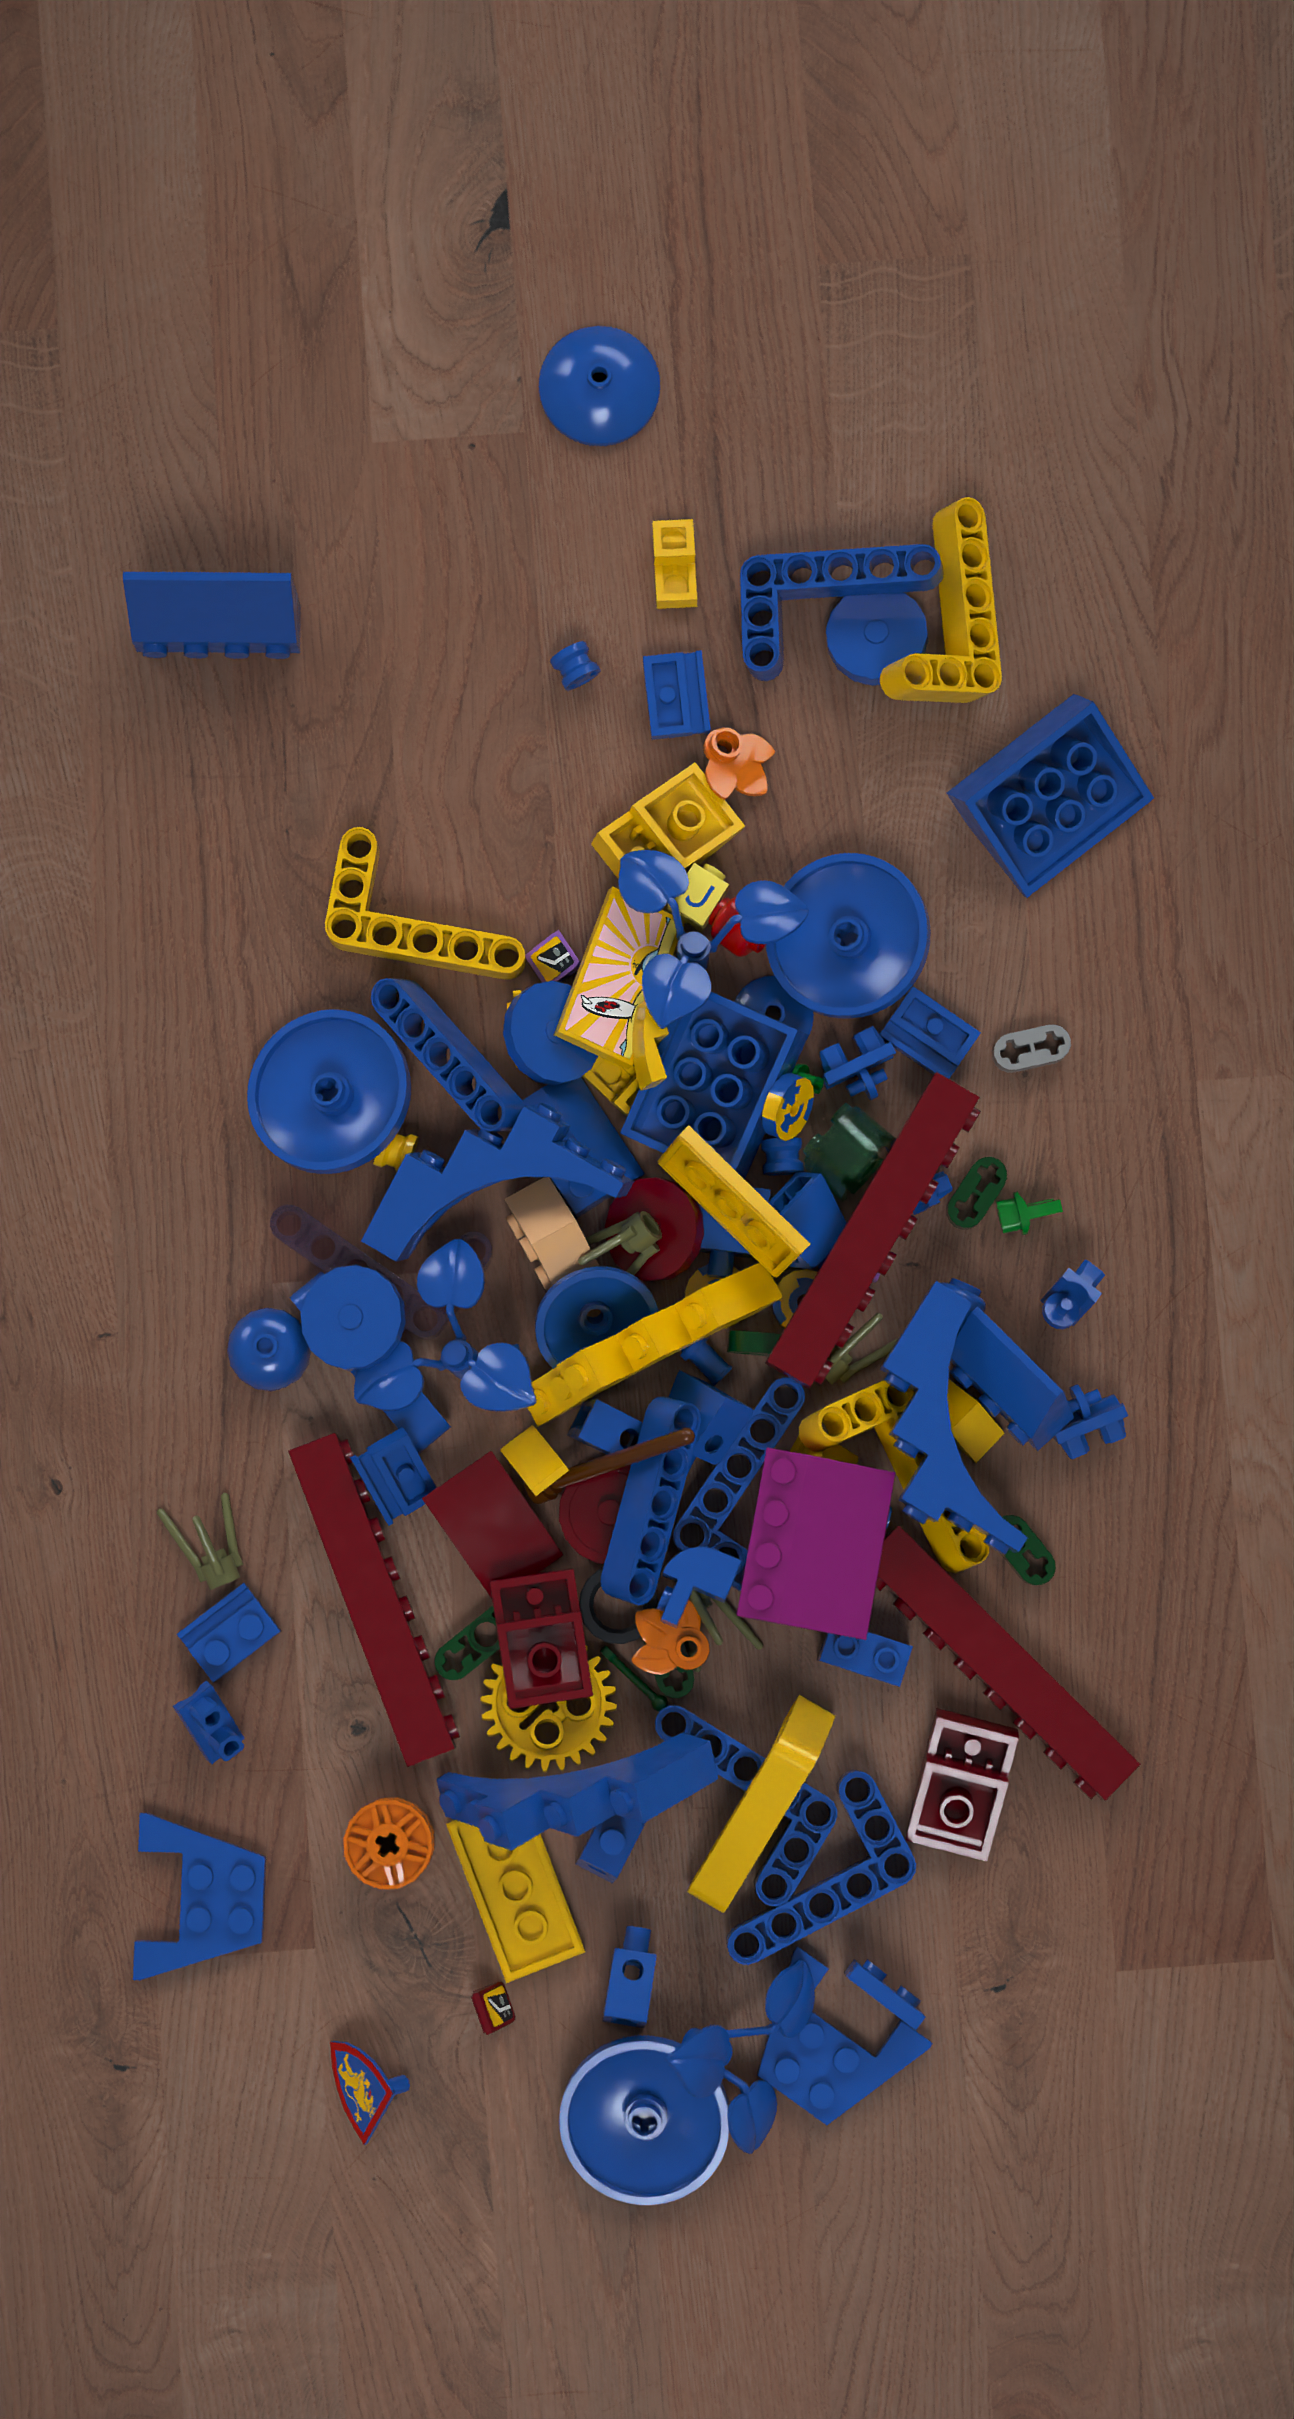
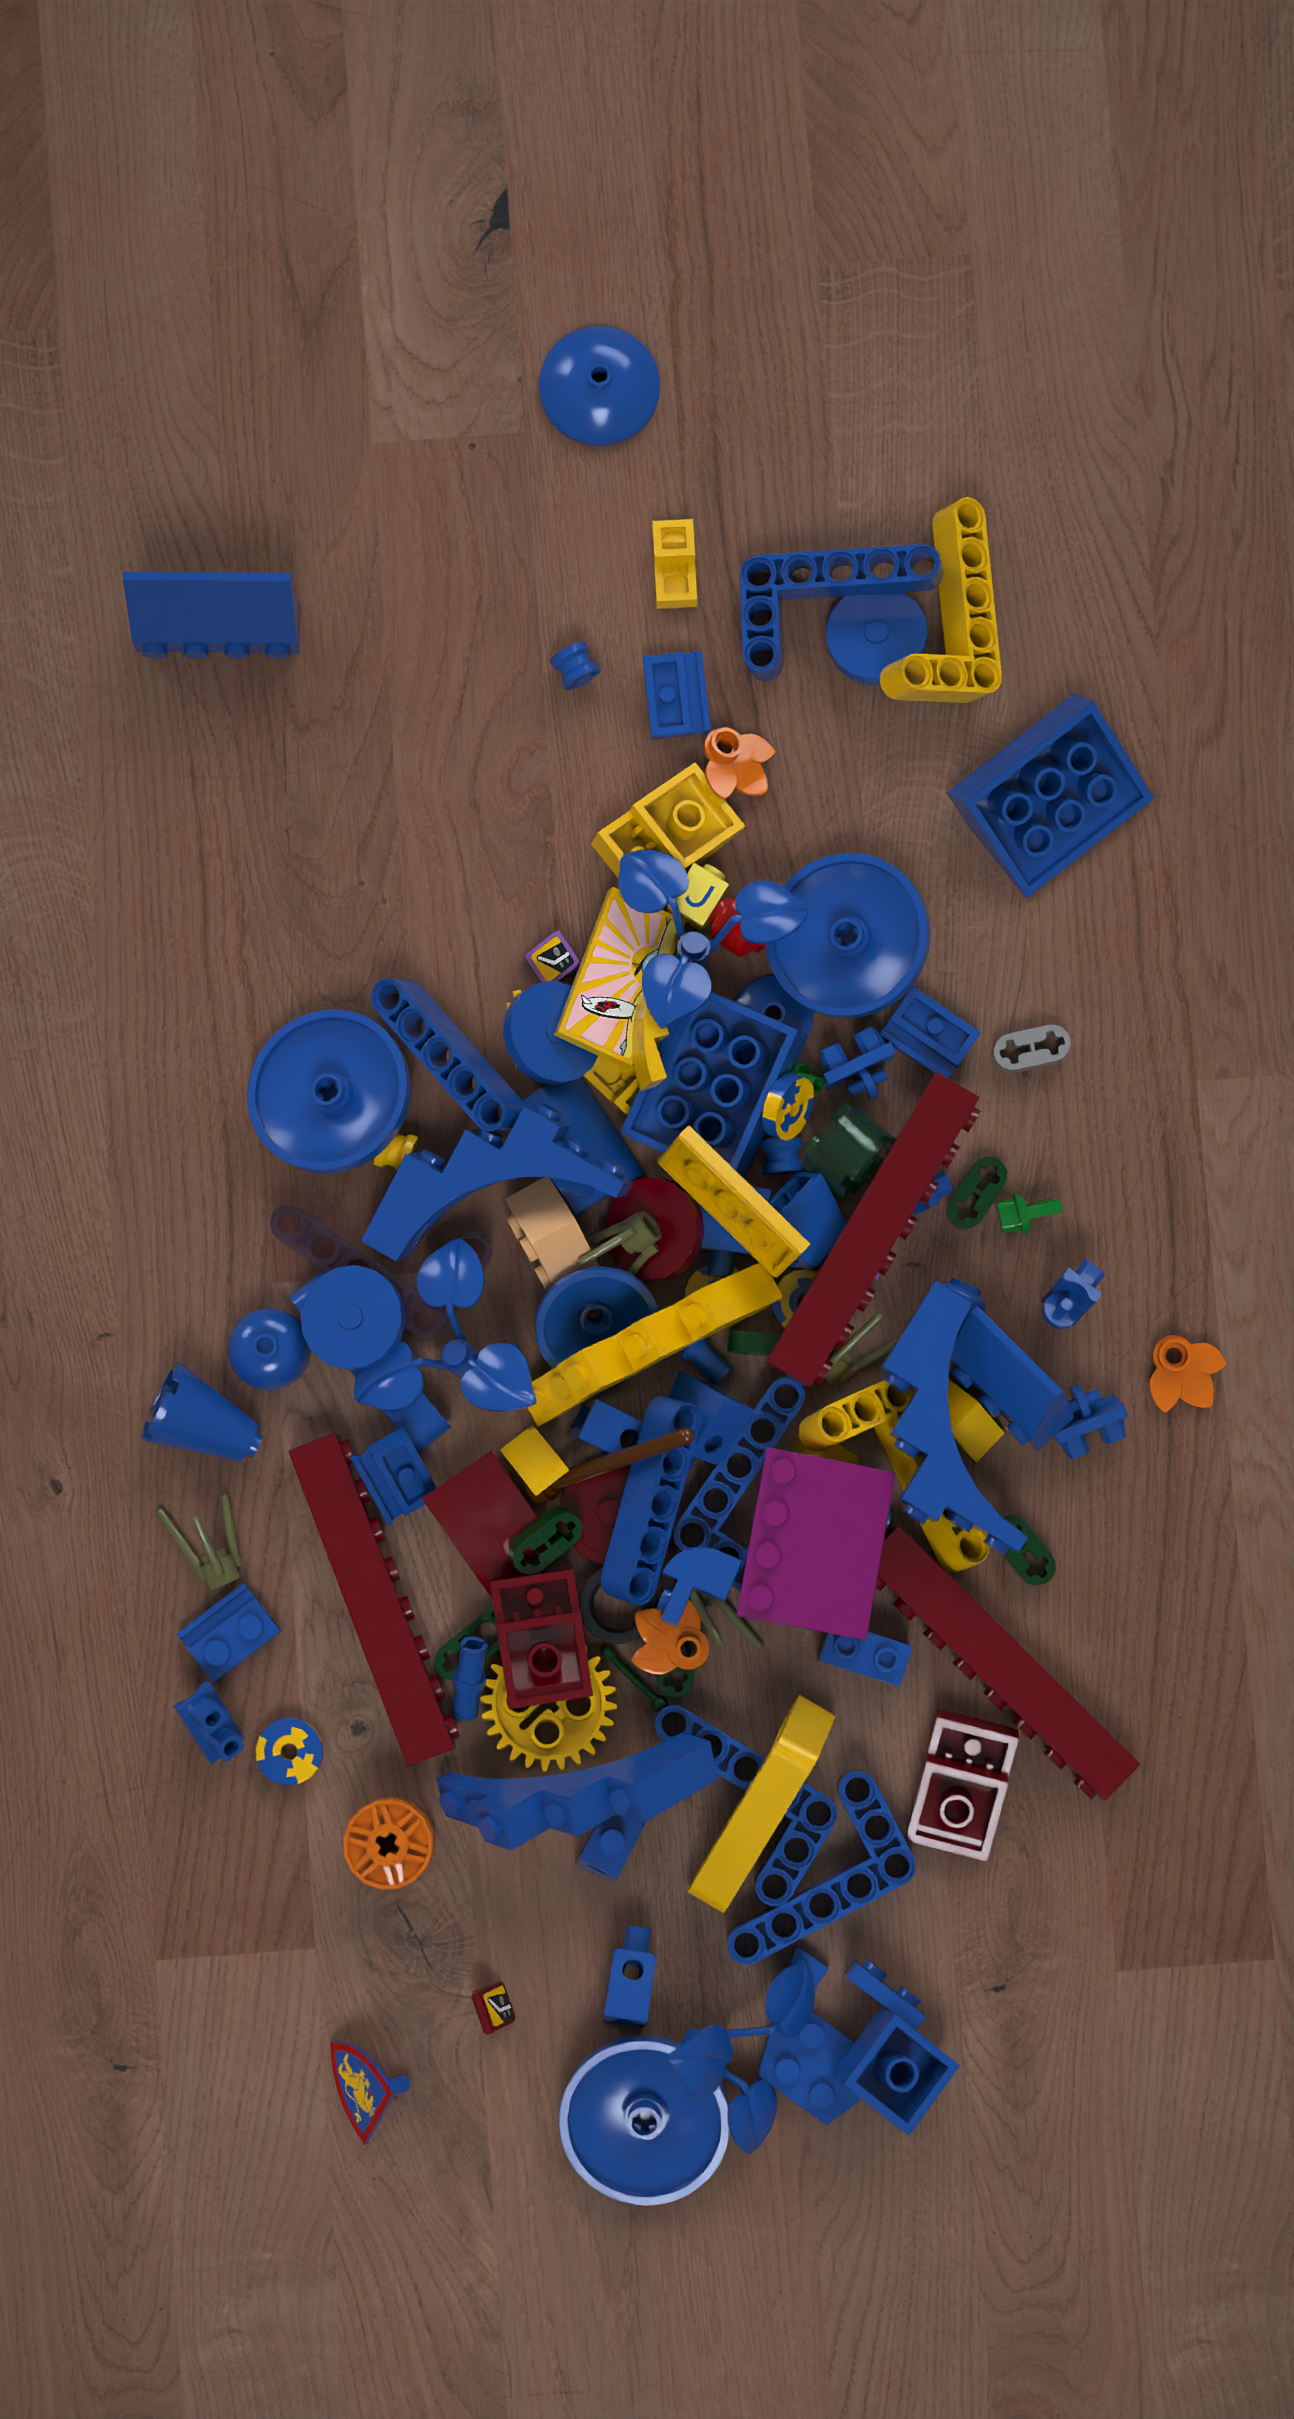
blue wing [133,1813,266,1980] -> none
yellow beam [325,827,526,980] -> none
yellow tile [446,1820,585,1983] -> none
none -> blue cone [140,1362,263,1462]
none -> blue piece [255,1718,324,1786]
none -> blue pin [452,1636,488,1721]
none -> dark green beam [508,1506,583,1575]
none -> blue brick [831,2007,960,2135]
none -> orange plate [1149,1335,1227,1412]

